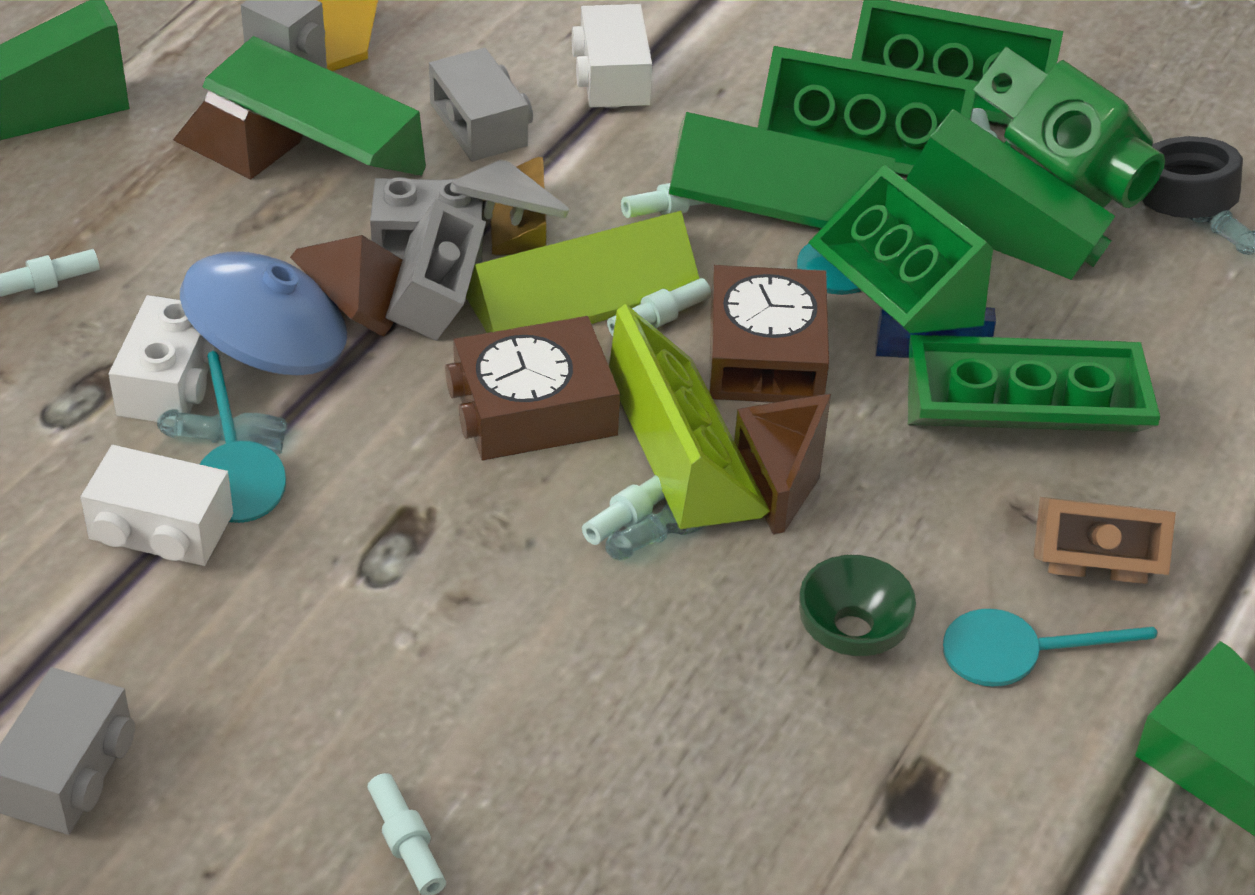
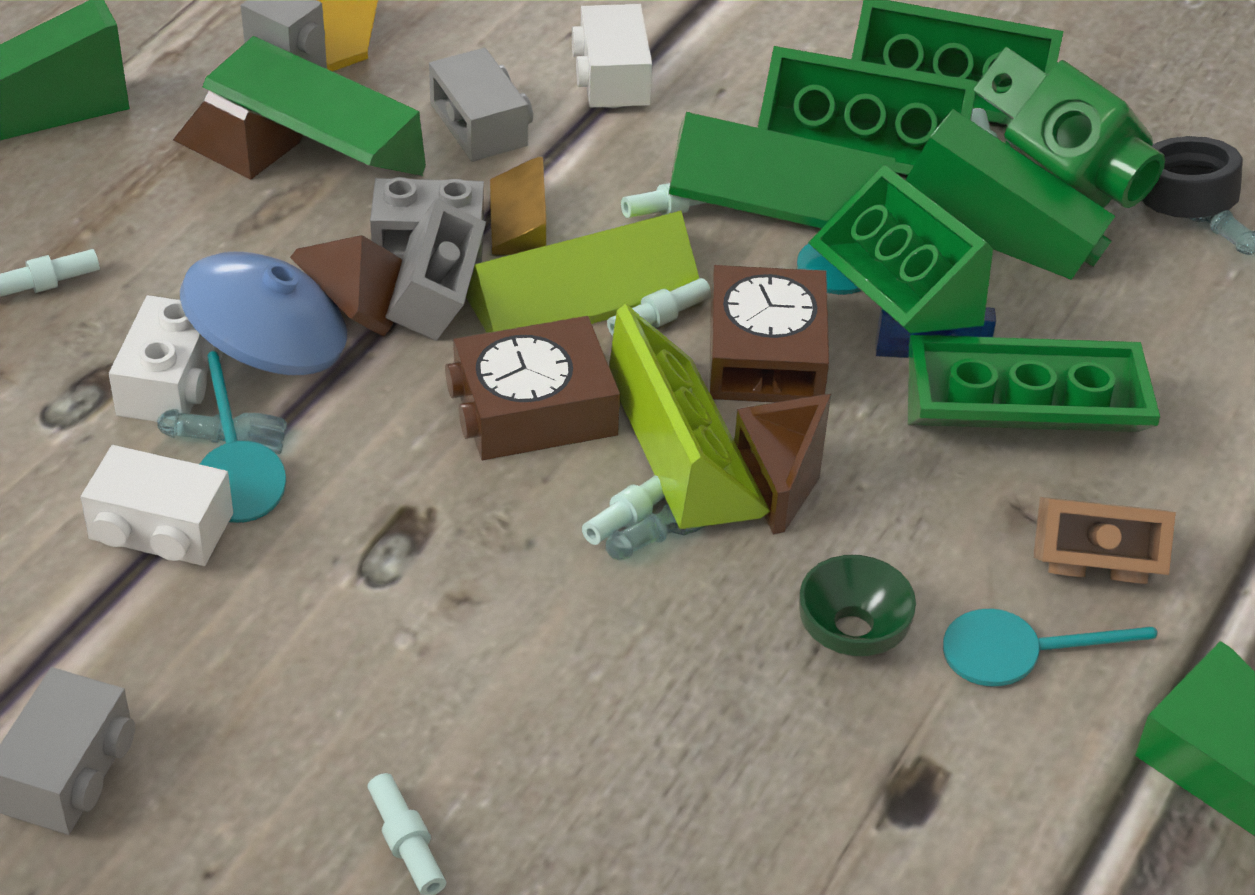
light grey piece [450,160,569,226] -> none

